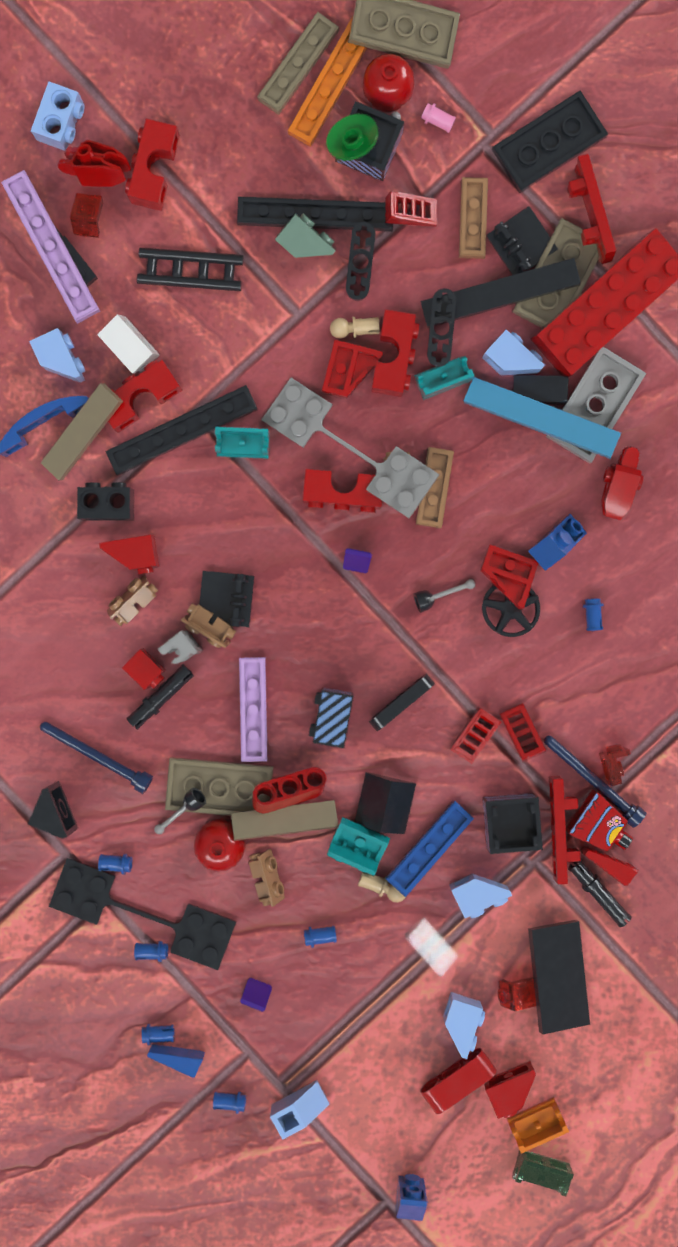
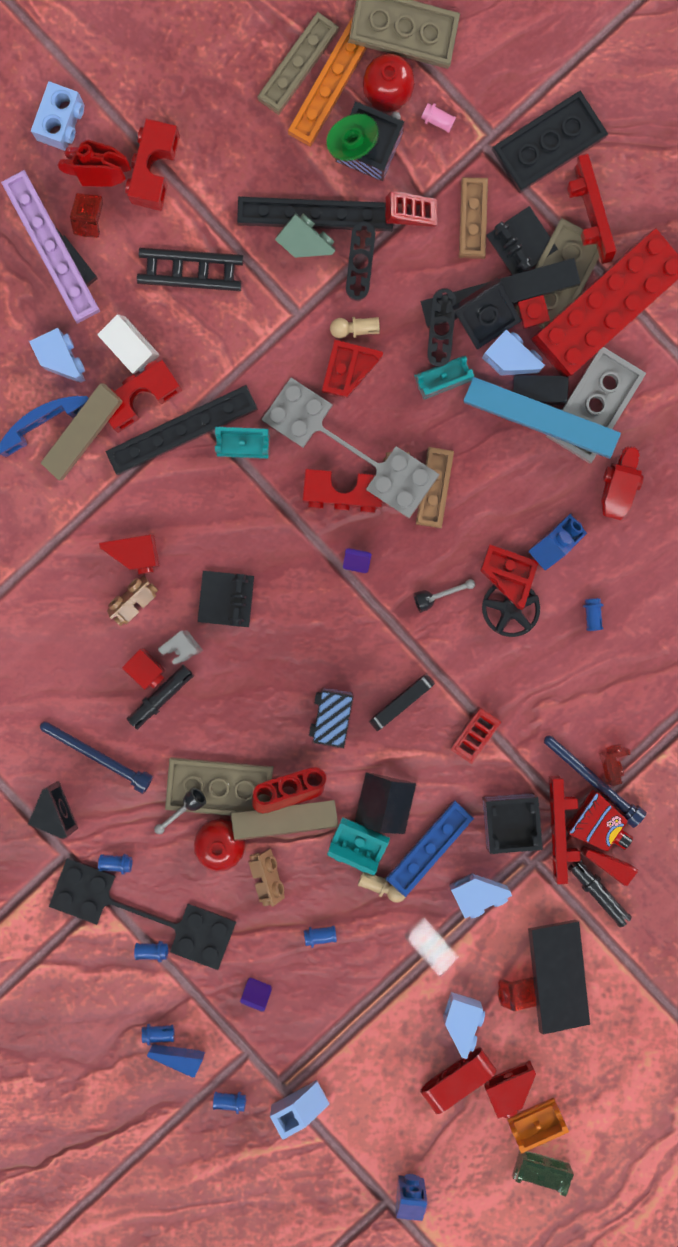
black brick [77,482,134,521] -> none
medium nougat hinge [180,603,237,648] -> none
lavender tile [239,657,268,762] -> none
red arch [371,309,420,397] -> none
red slope [500,703,546,763] -> none
none -> black tile [452,277,522,350]
none -> red plate [517,295,550,329]

